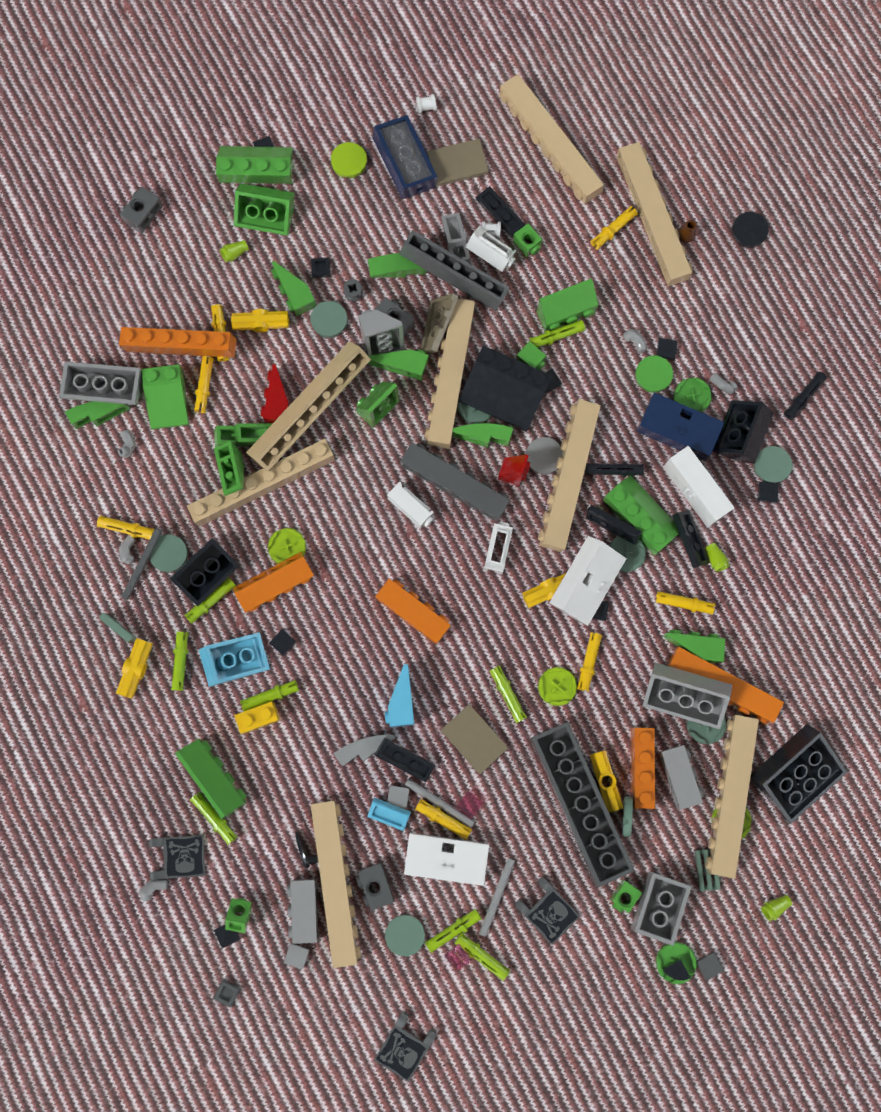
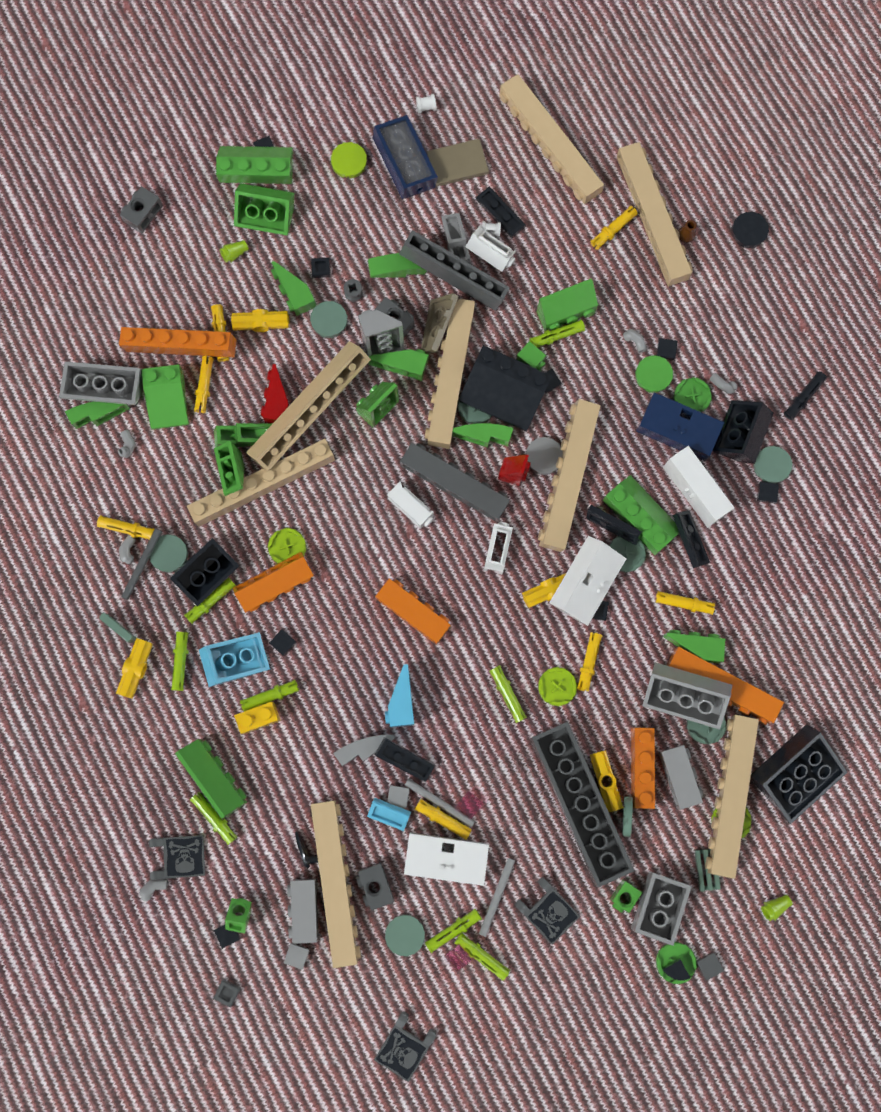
dark tan tile [440,704,508,775] -> none
bright green brick [513,224,542,258] -> none
black pin [586,462,644,477] -> none
lime cone [705,543,730,573] -> none

